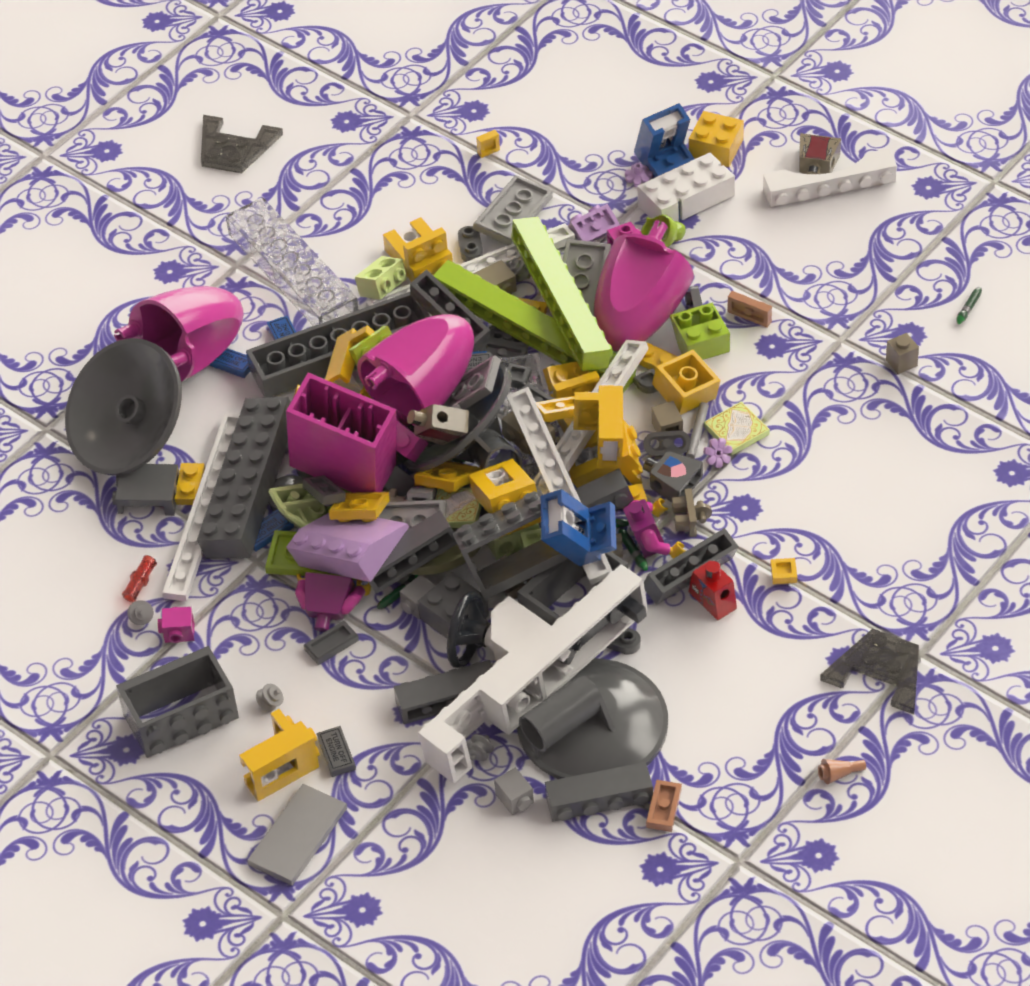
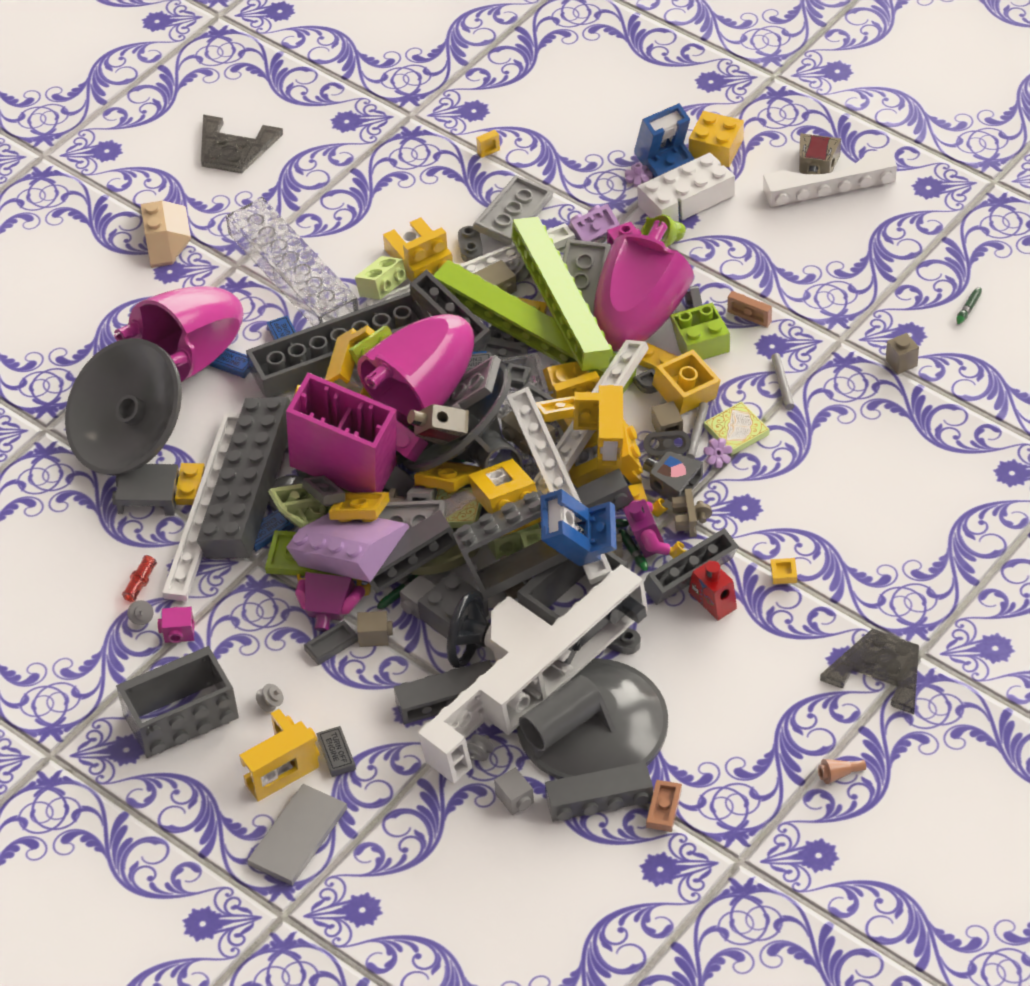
none -> tan wedge [141,201,191,268]
none -> dark tan brick [357,611,393,647]
none -> light grey bar [771,353,794,410]

